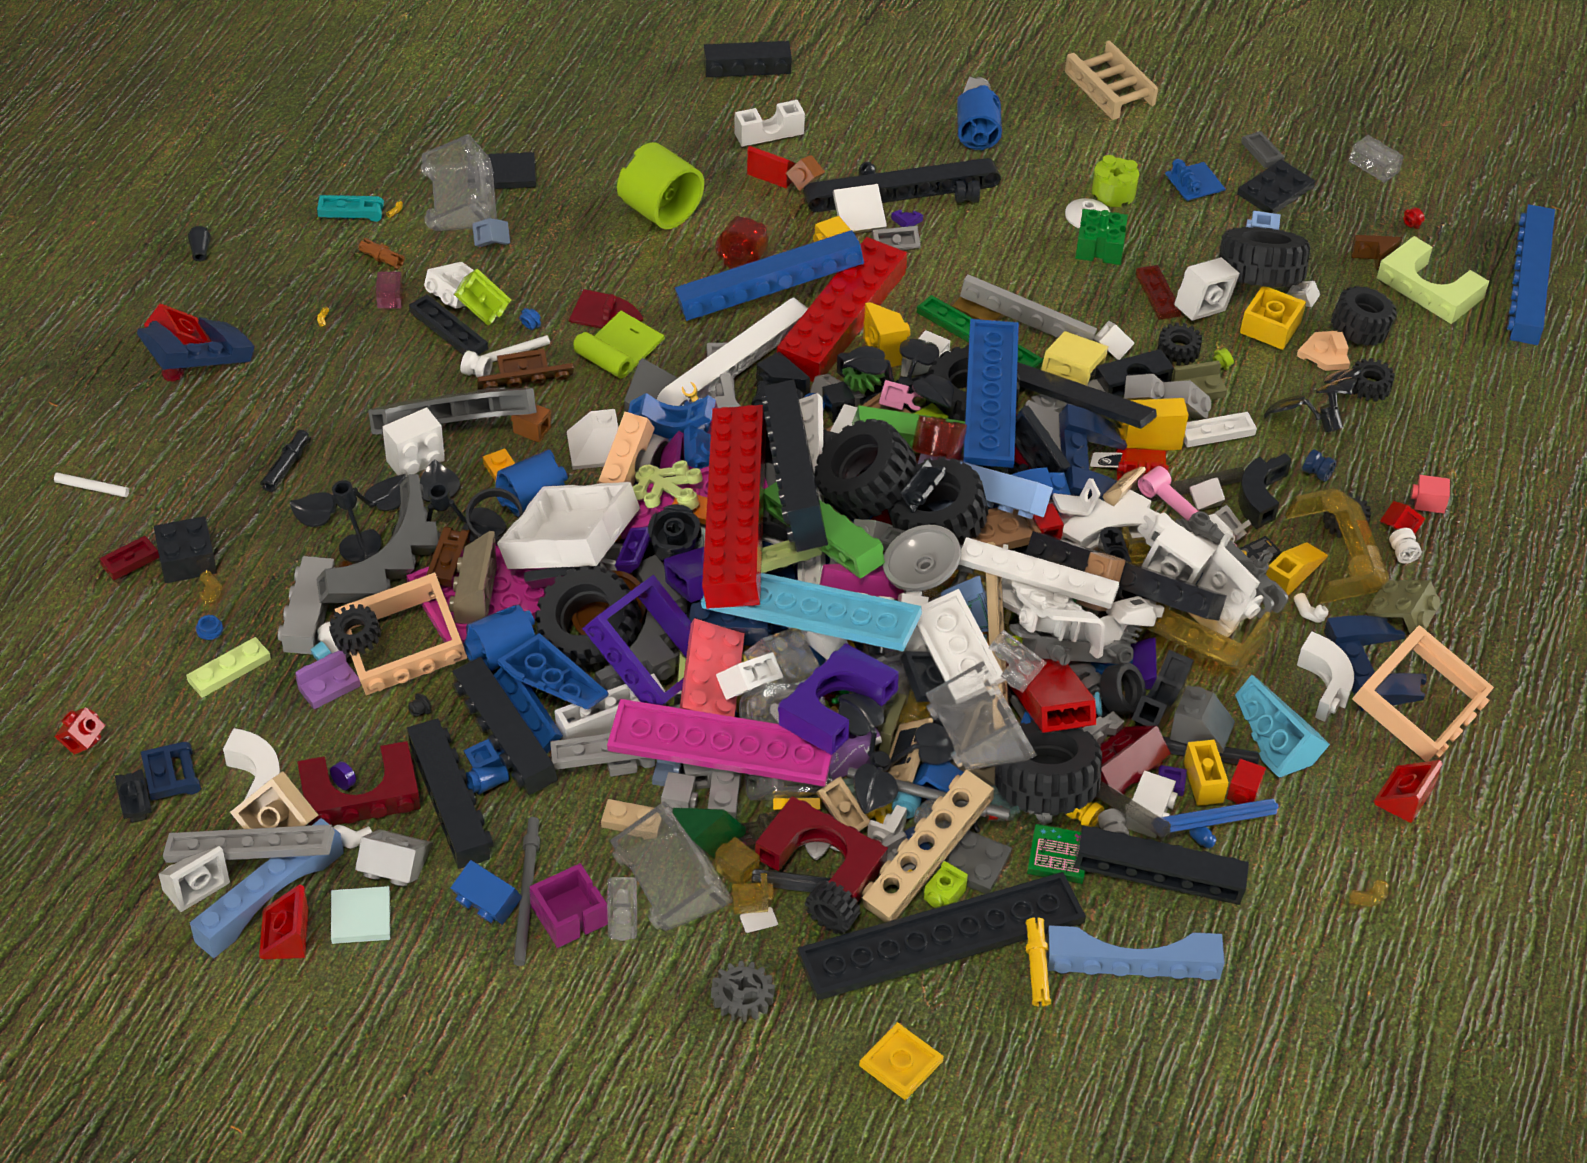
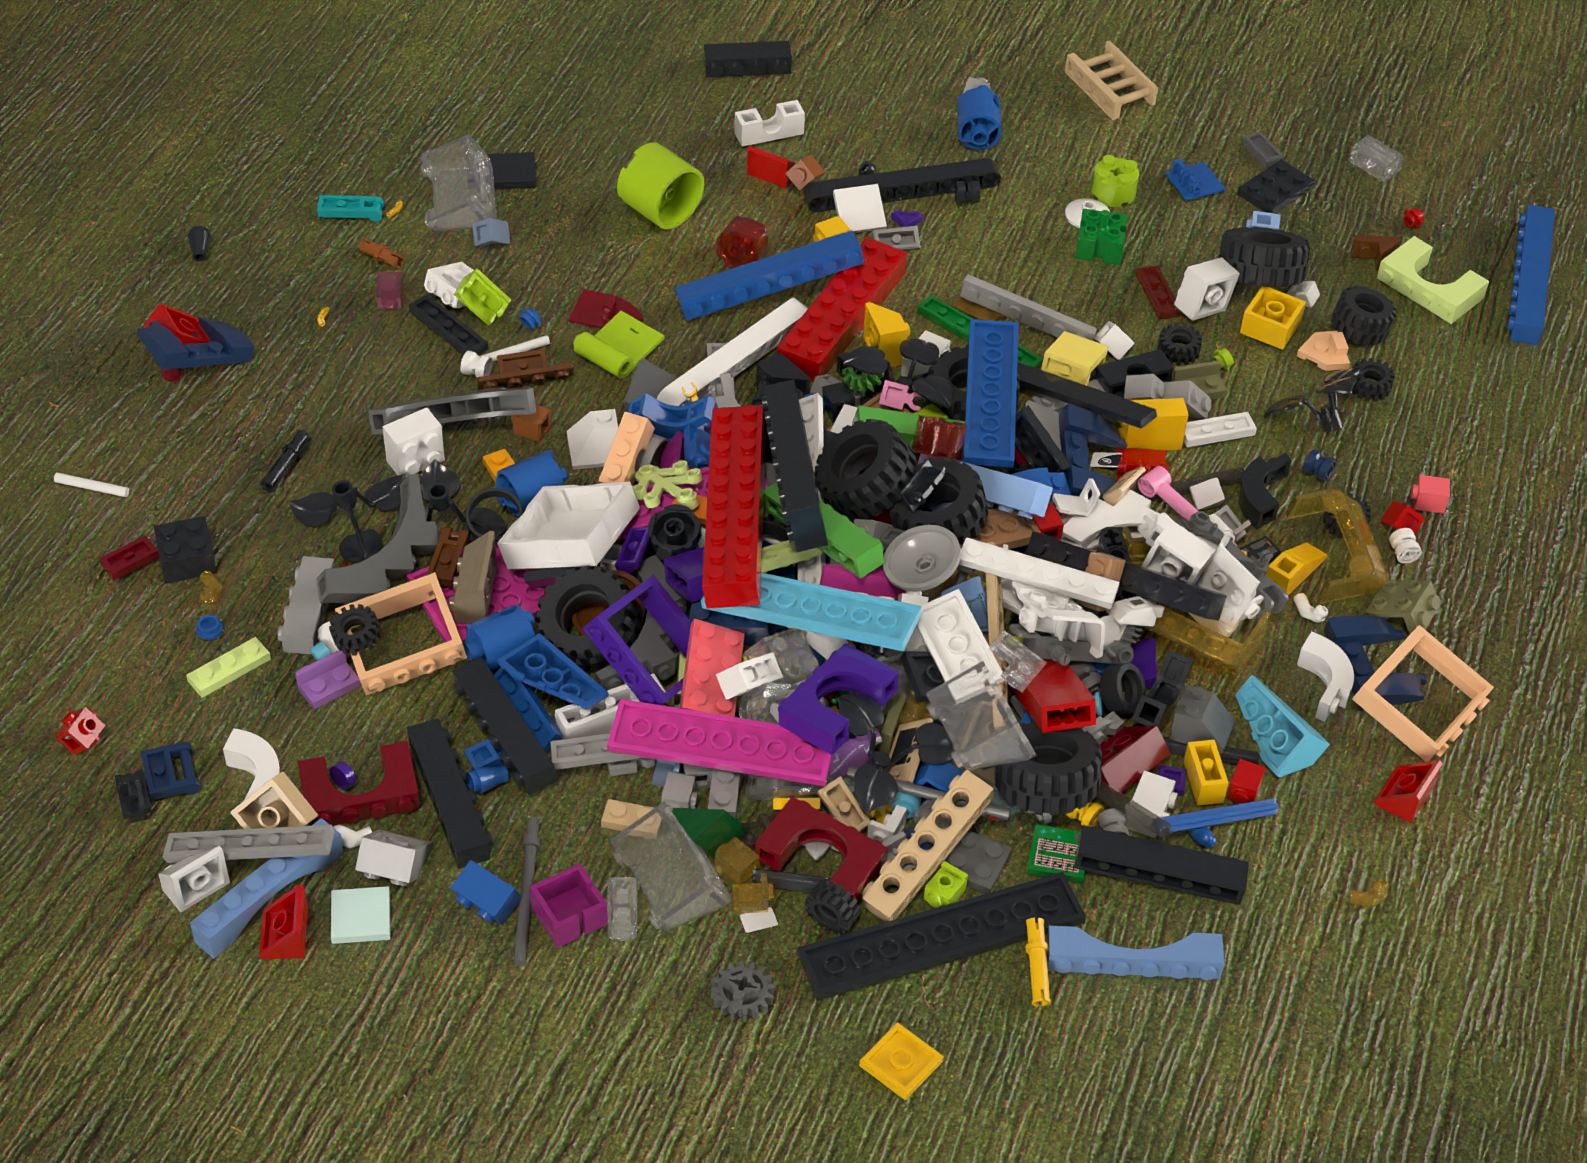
black piece [408,693,431,717] -> none

